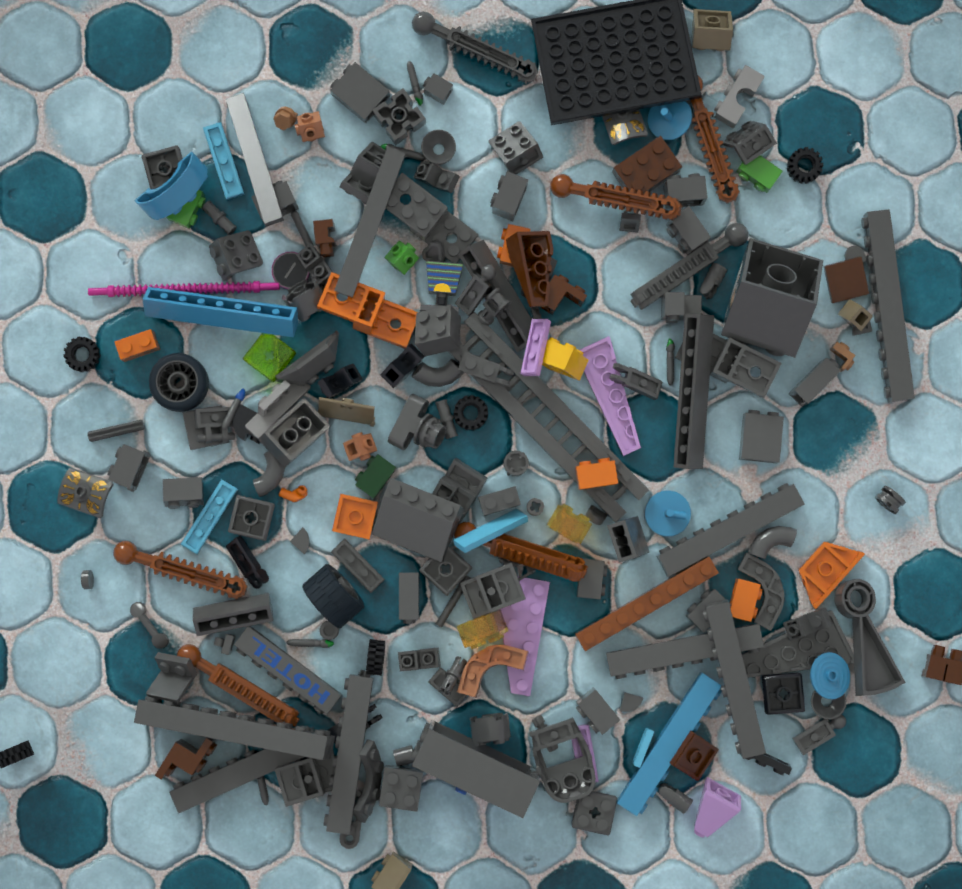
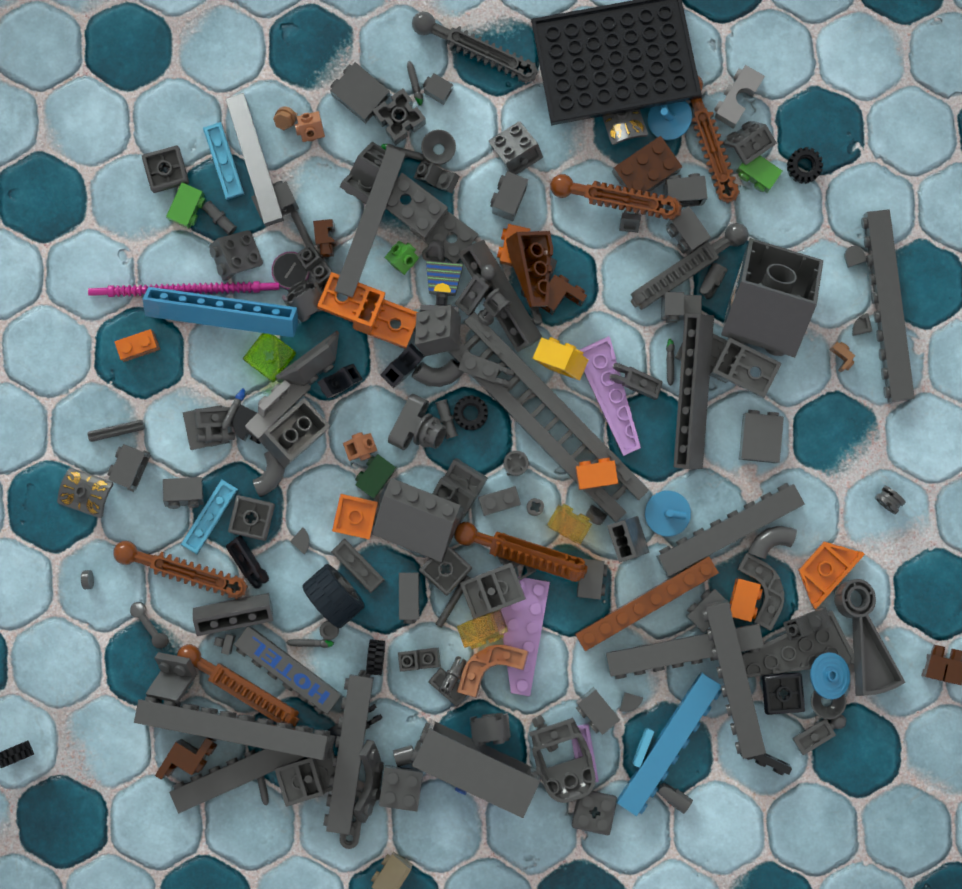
black tyre [63,337,101,372] -> none
dark azure brick [134,151,208,220] -> none
wheel [149,353,209,412] -> none
orange arm [279,485,308,502] -> none
dark tan door [318,397,375,427] -> none
medium azure tile [453,509,528,553] -> none
lavender tile [520,319,551,376] -> none
reddish brown tile [670,731,719,781] -> none
dark tan slope [692,9,733,51] -> none
lavender slope [694,777,741,838] -> none
dark grey brick [788,358,840,407] -> none
reddish brown tile [823,256,869,303] -> none
dark tan brick [838,299,873,331] -> none

